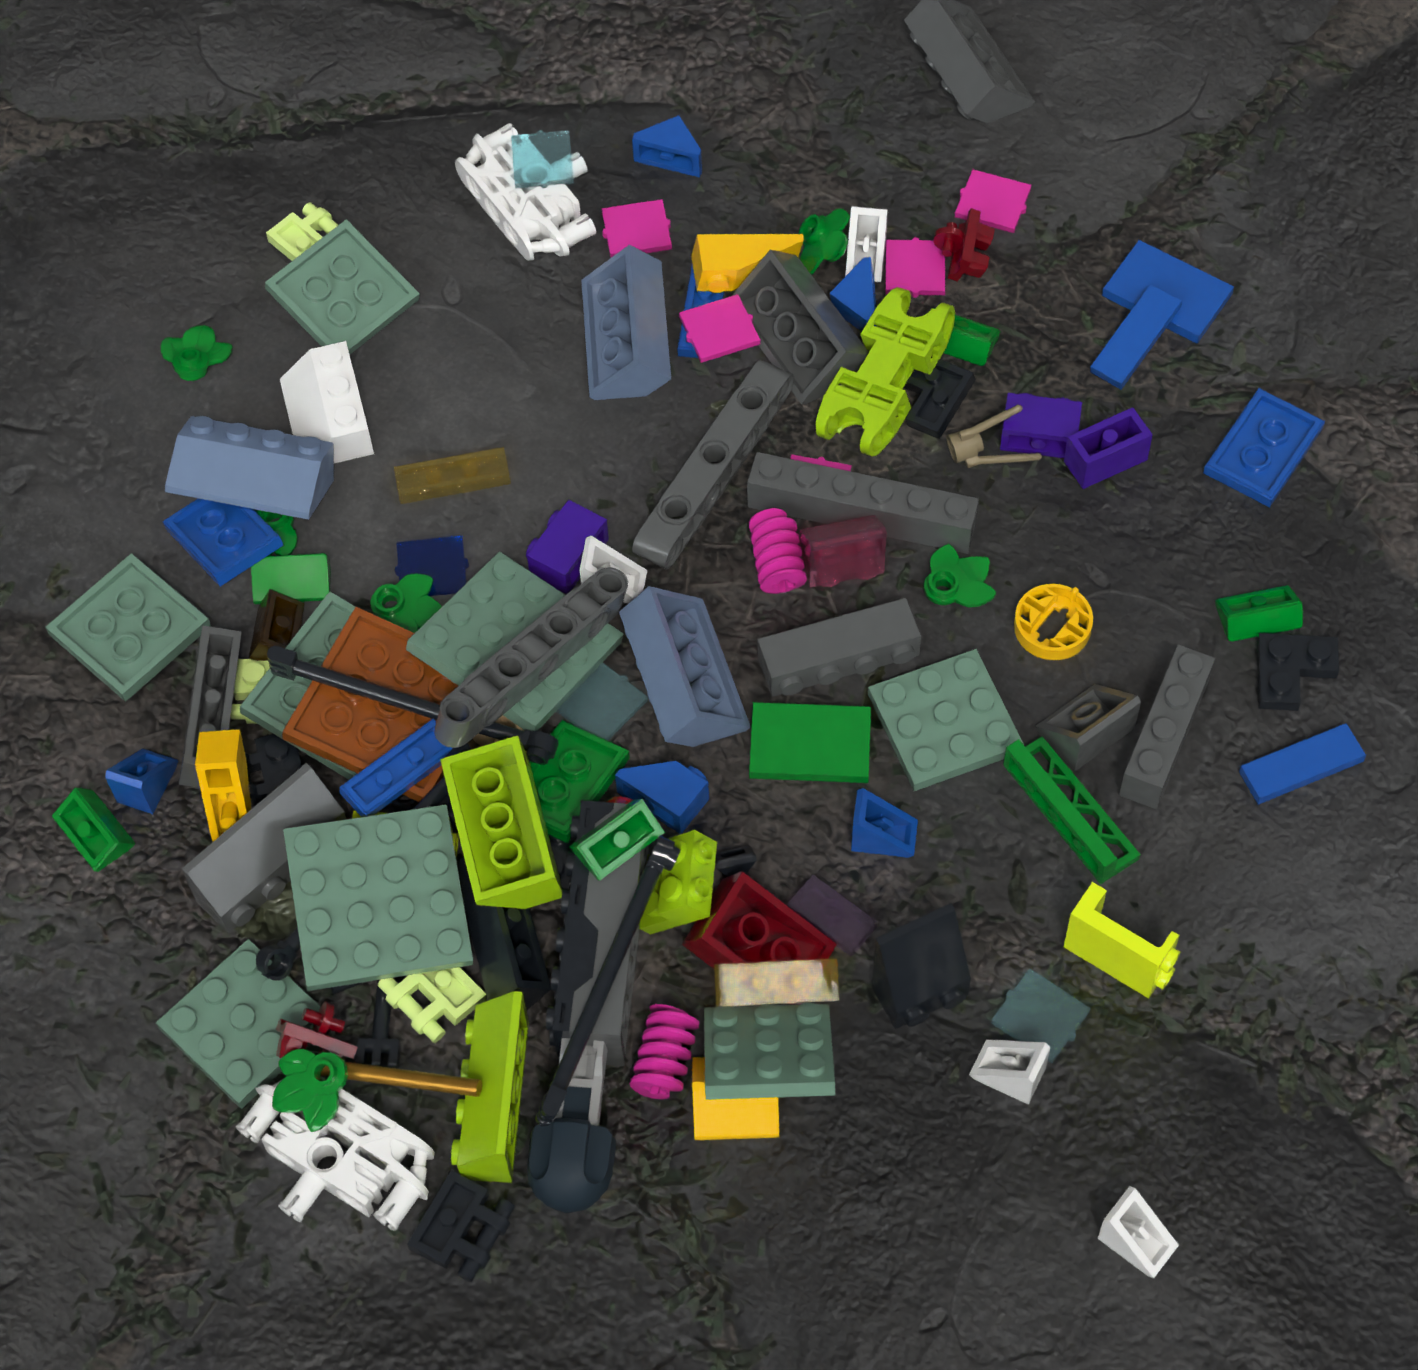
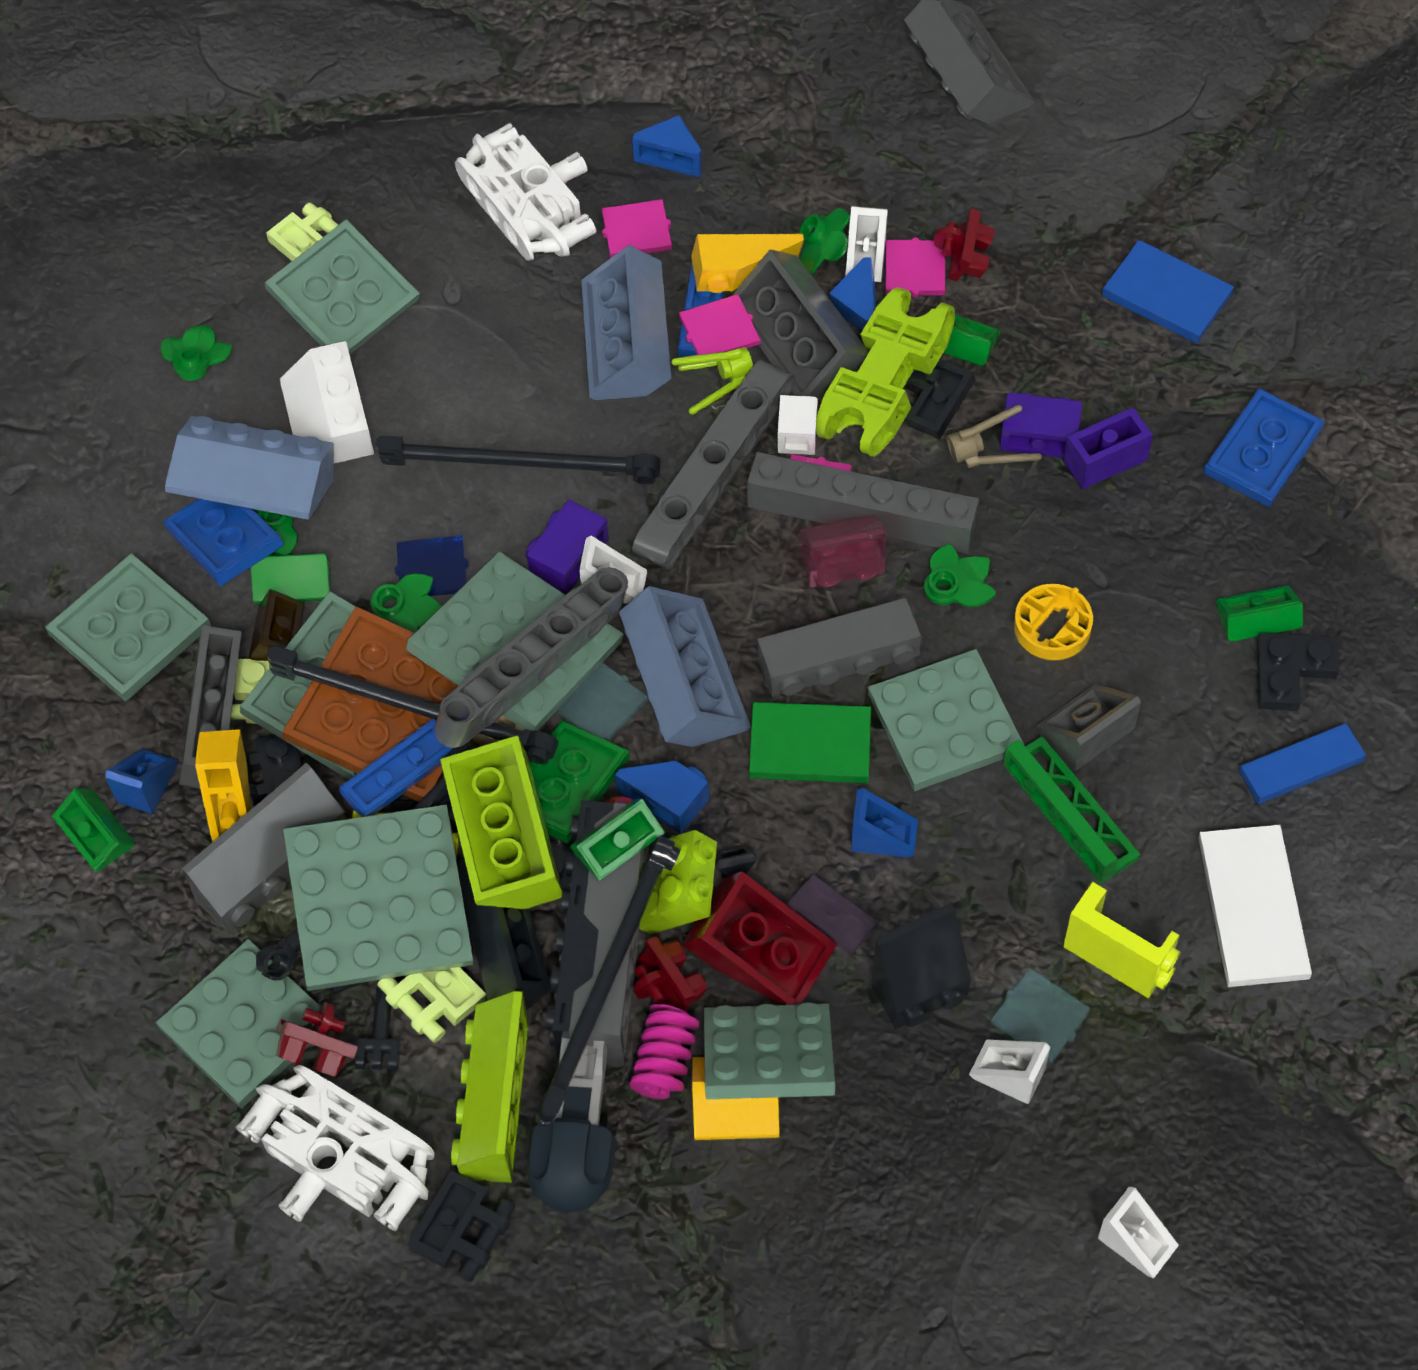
green plate [272,1049,348,1132] -> none
pearl gold bar [321,1062,482,1097] -> none
clear yellow tile [394,447,511,504] -> none
clear light blue piece [511,130,574,189] -> none
clear yellow tile [714,959,839,1007] -> none
dark pink piece [748,508,807,594] -> none
dark pink piece [955,169,1032,233] -> none
blue tile [1090,284,1182,390] -> none
dark grey brick [1119,645,1215,810] -> none
none -> black hinge [376,436,661,485]
none -> dark red hips [632,936,707,1012]
none -> lime plant [672,347,753,414]
none -> white panel [778,395,817,455]
none -> white tile [1198,825,1312,987]

